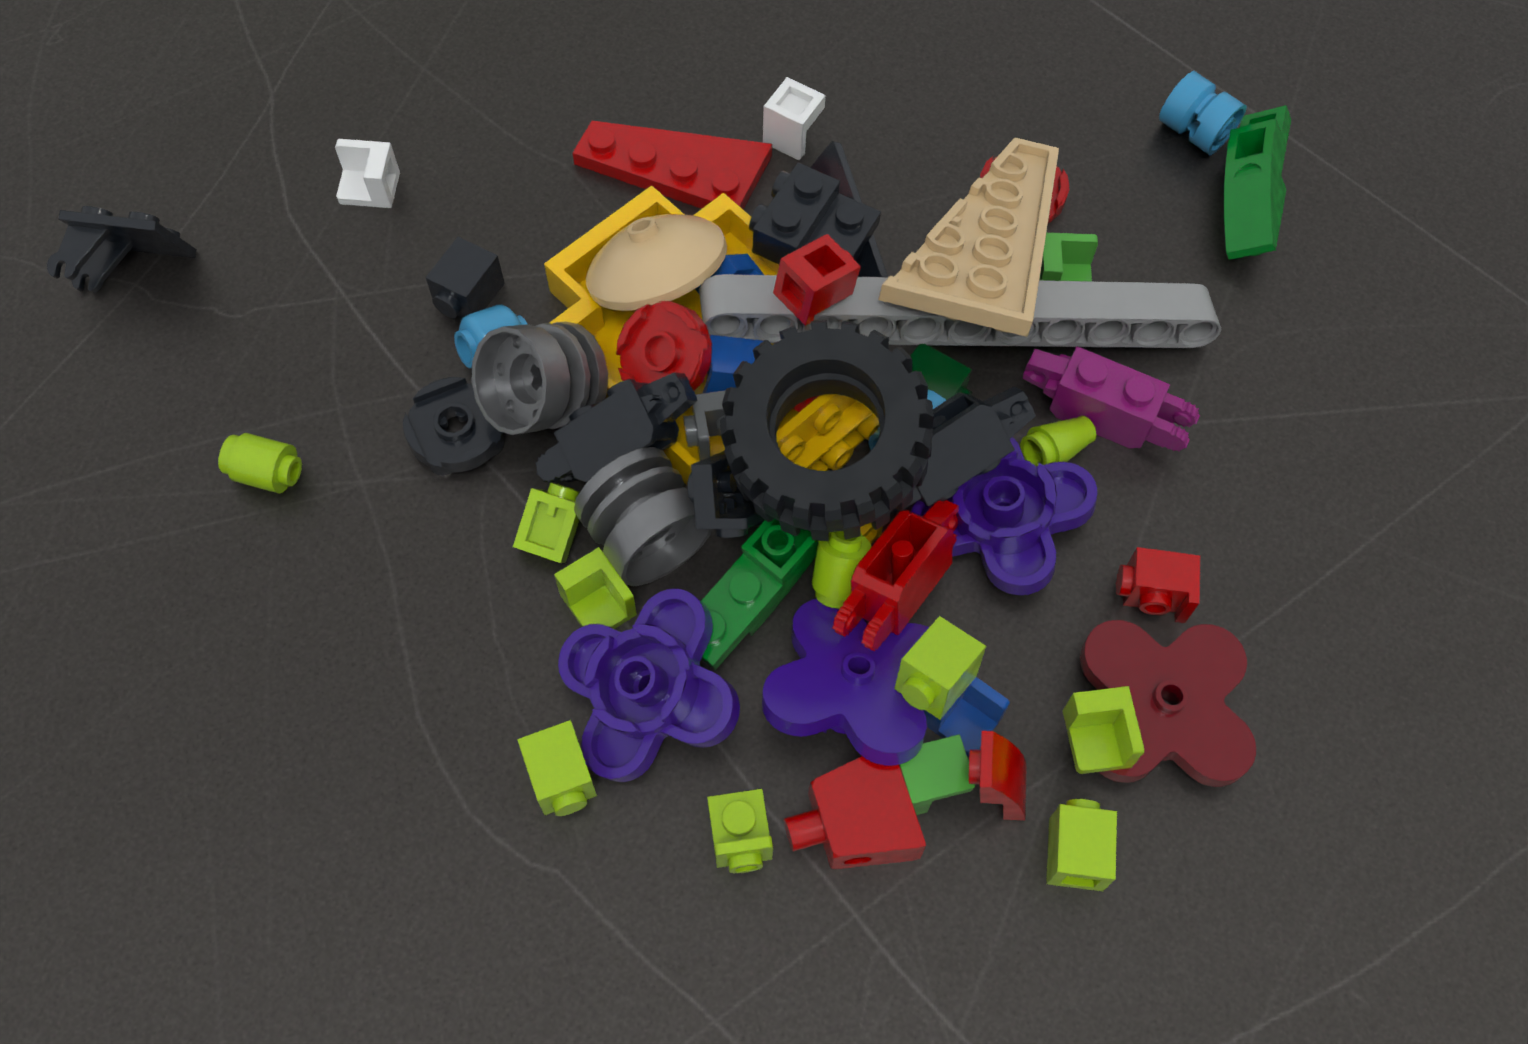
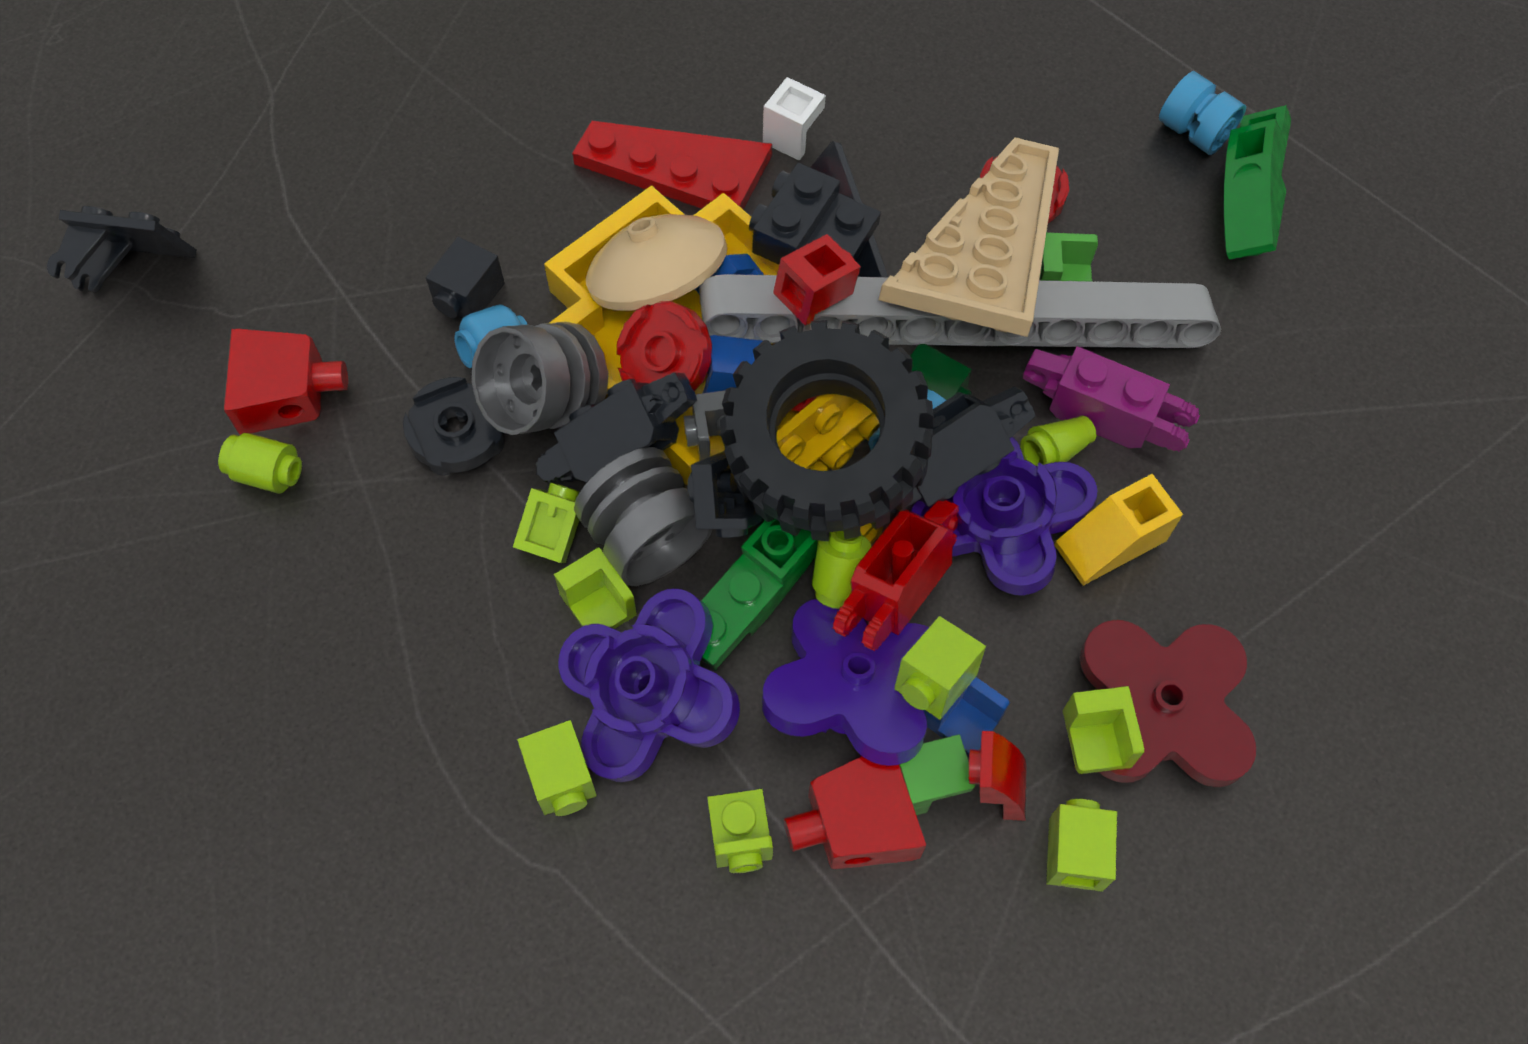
white panel [335,139,400,208] -> none
red brick [1116,547,1200,623] -> none
none -> red torso [224,329,348,435]
none -> yellow slope [1054,474,1183,586]

